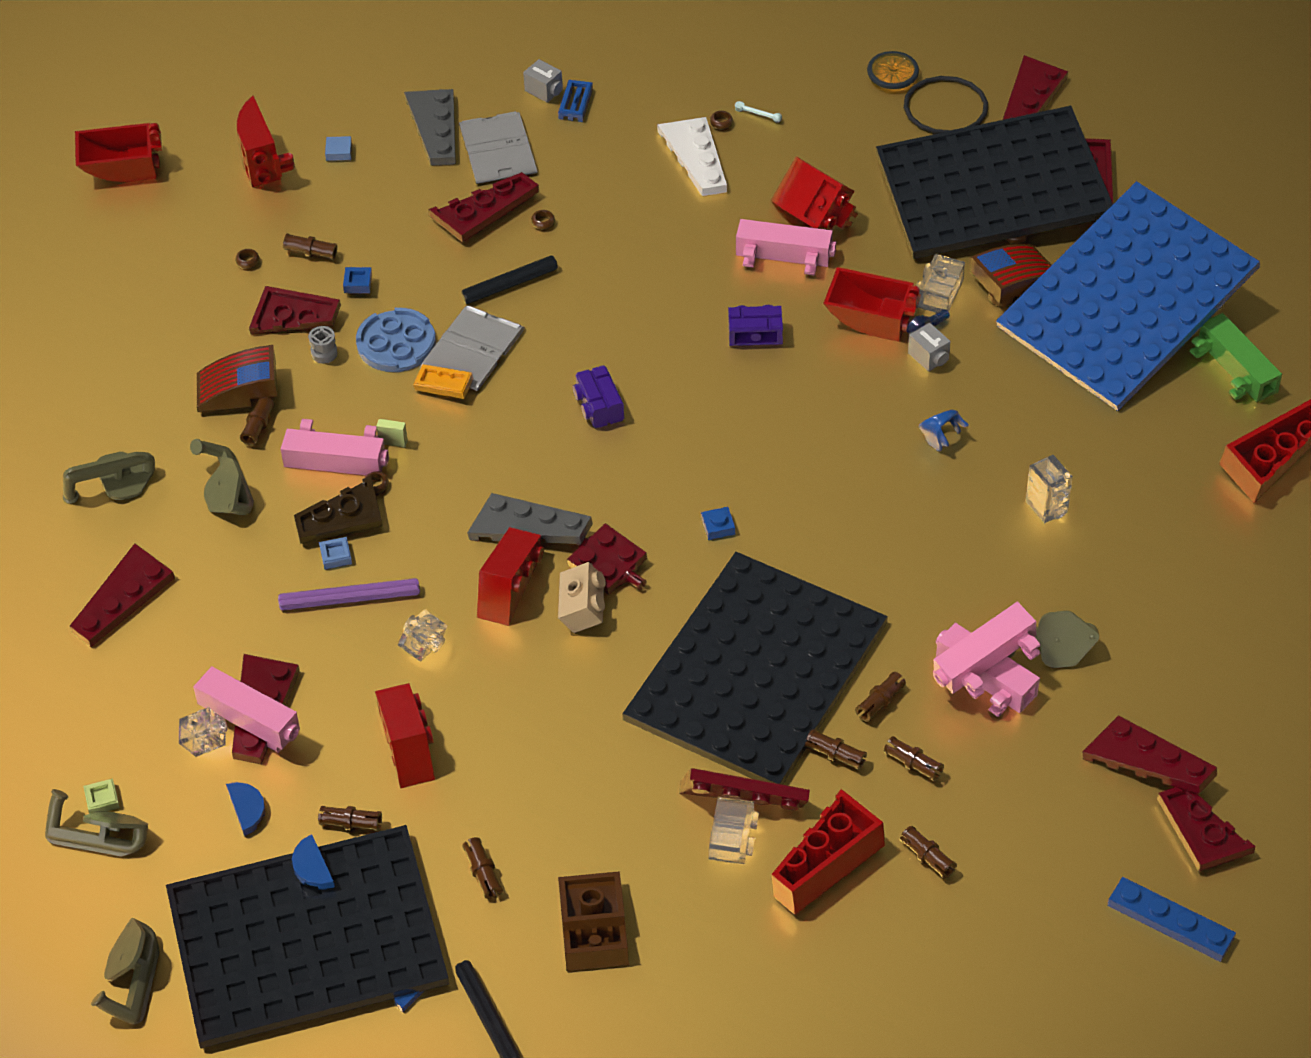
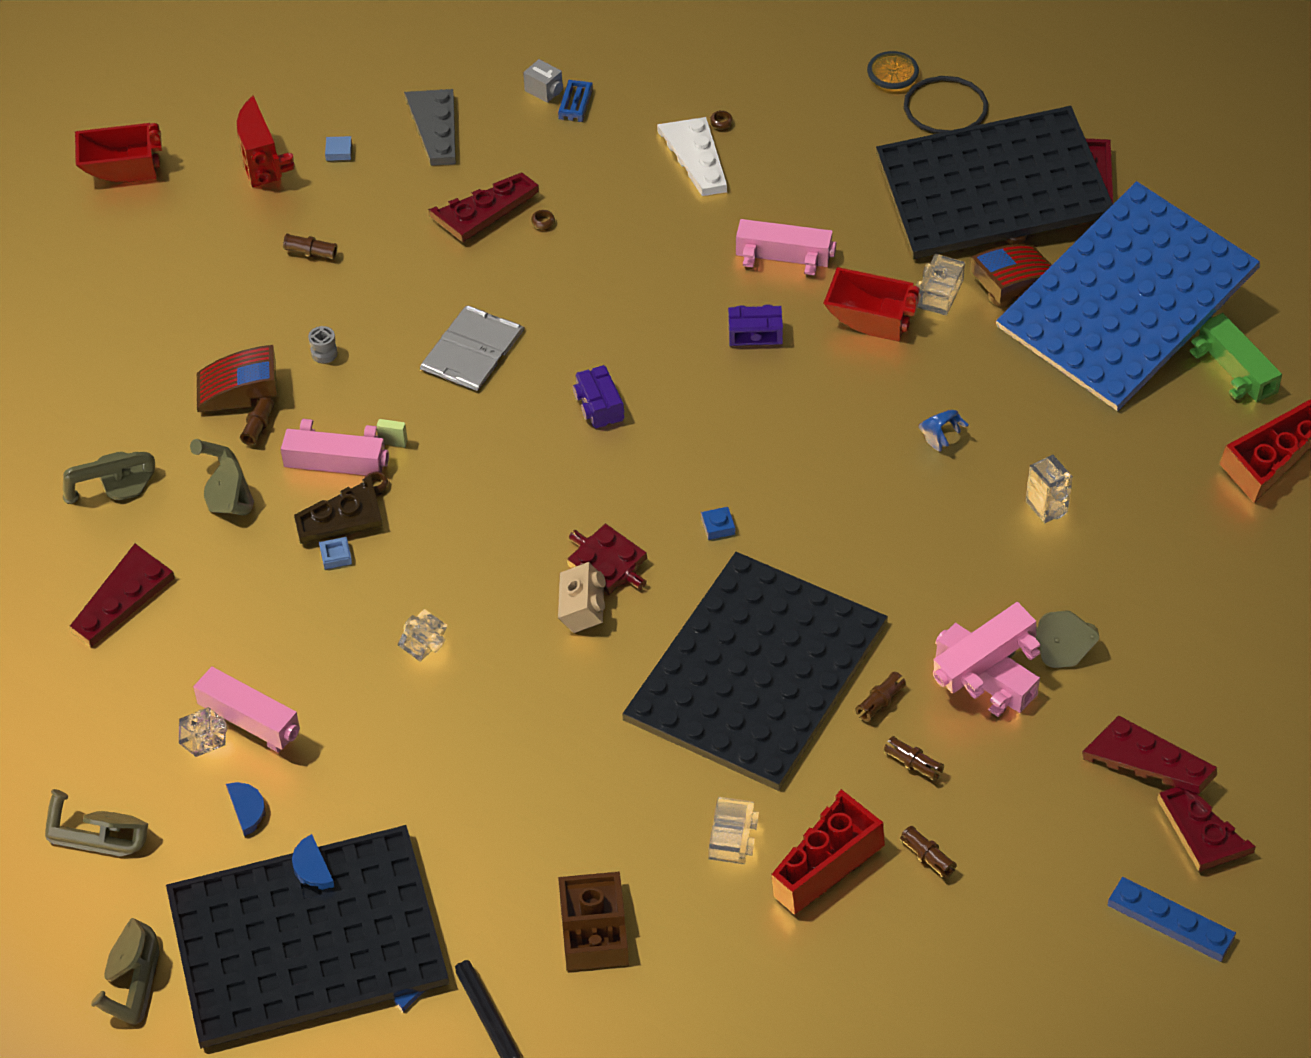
yellowish green tile [83,778,120,814] -> none
dark red wing [232,654,300,765] -> none
reddish brown piece [235,249,259,269] -> none
dark red wing [249,286,341,334] -> none
medium lavender axle [278,578,420,610] -> none
reddish brown pin [318,806,382,831] -> none
blue plate [343,267,372,293] -> none
medium blue tile [356,308,436,372] -> none
red wedge [375,683,435,789] -> none
light orange plate [413,364,474,399] -> none
light grey piece [459,111,537,184] -> none
black axle [461,255,558,304] -> none
reddish brown pin [462,837,503,899] -> none
dark grey wing [467,493,593,544] -> none
red wedge [477,527,544,626] -> none
dark red wing [679,768,810,811] -> none
light aqua hinge [735,101,782,123] -> none
red piece [771,156,858,230] -> none
reddish brown pin [805,729,867,770] -> none
clear blue plate [907,309,950,334] -> none
light grey brick [908,323,951,372] -> none
dark red wing [1002,55,1068,120] -> none

